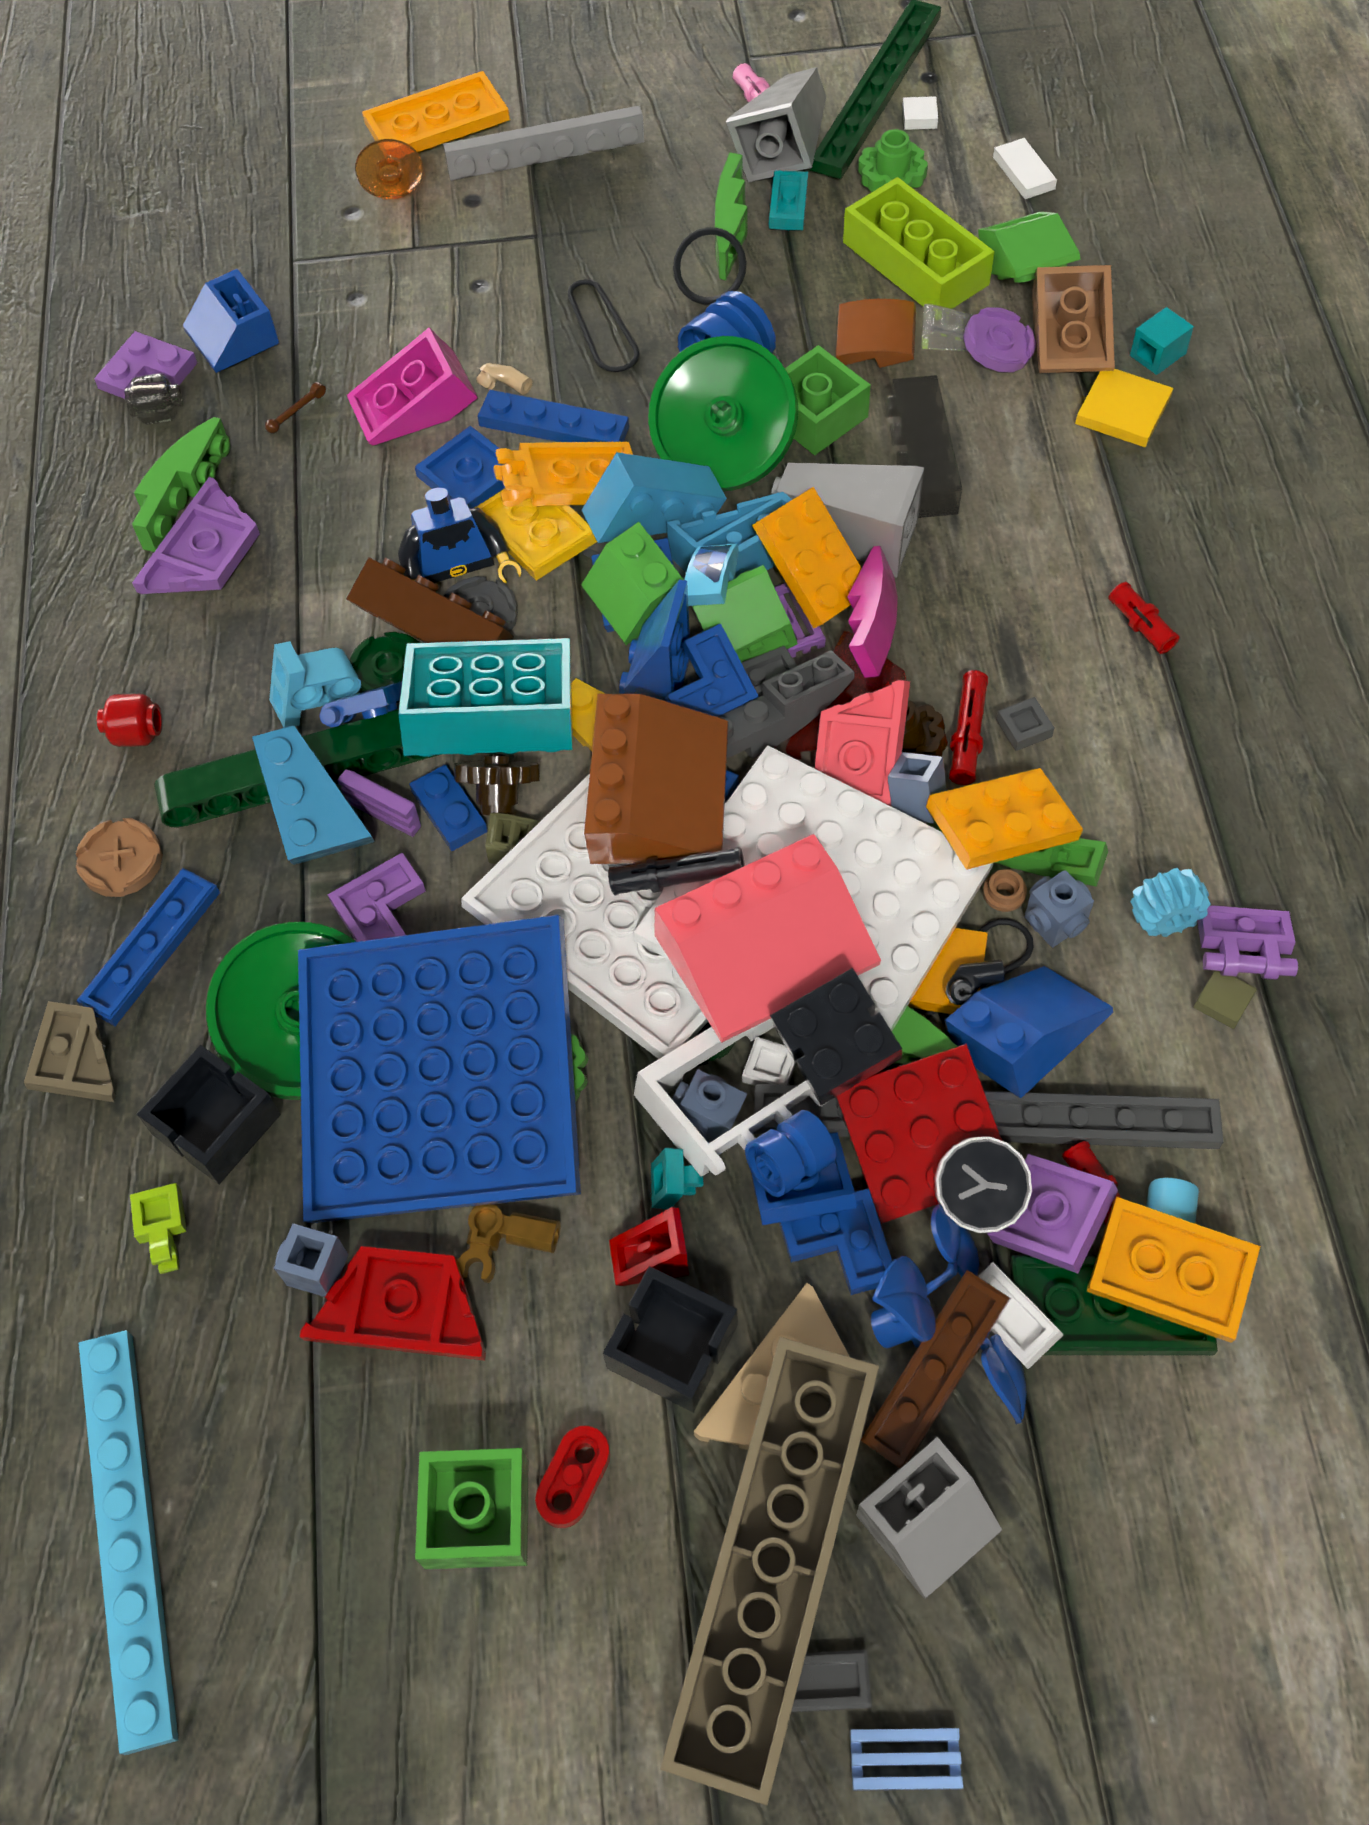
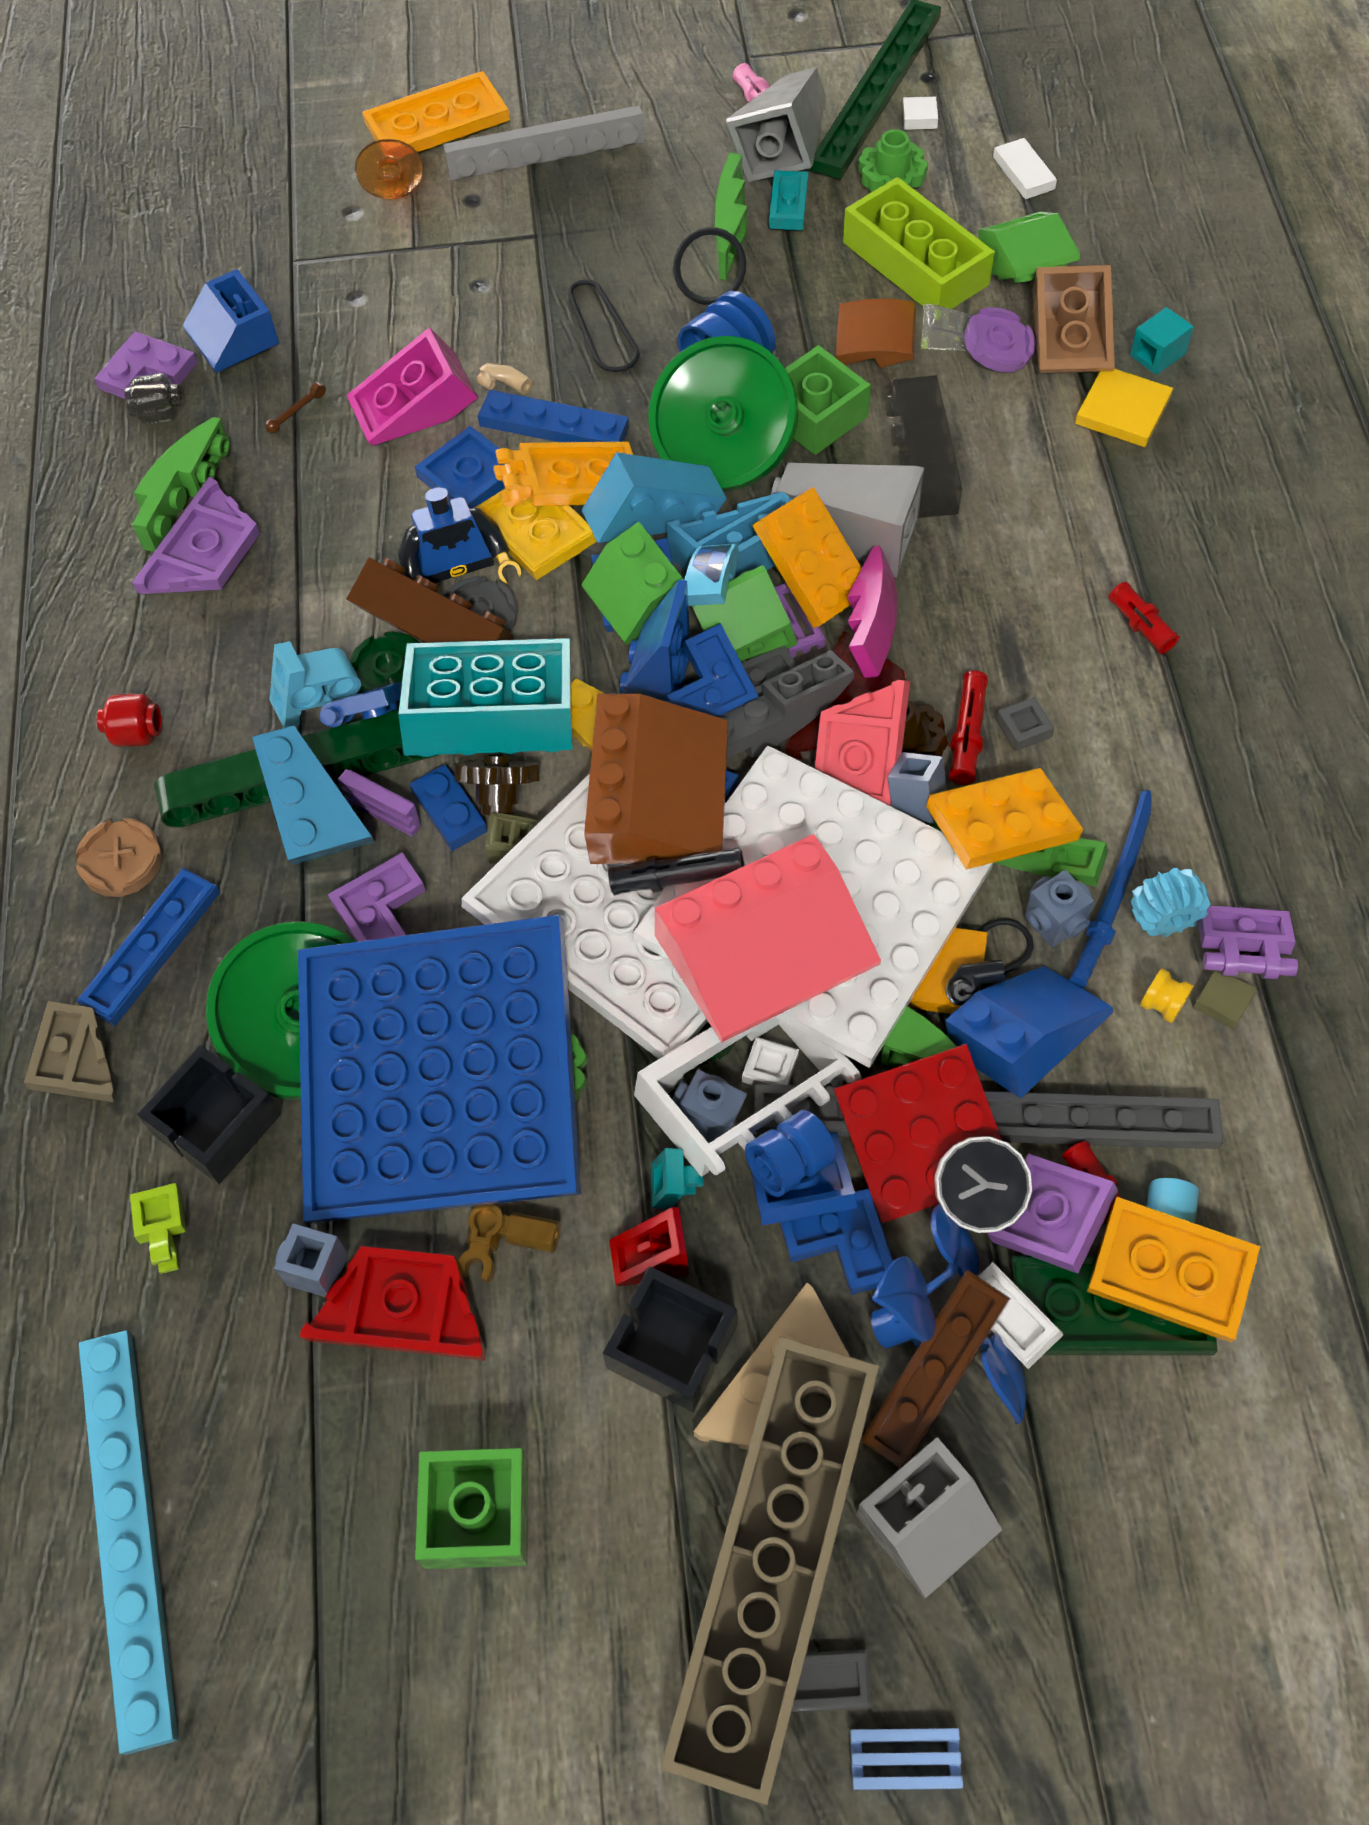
red plate [535,1426,610,1528] -> none
black piece [770,968,902,1105] -> none
medium nougat plate [983,869,1027,912] -> none
none -> blue sword [1070,790,1152,988]
none -> yellow wheel [1139,968,1194,1024]

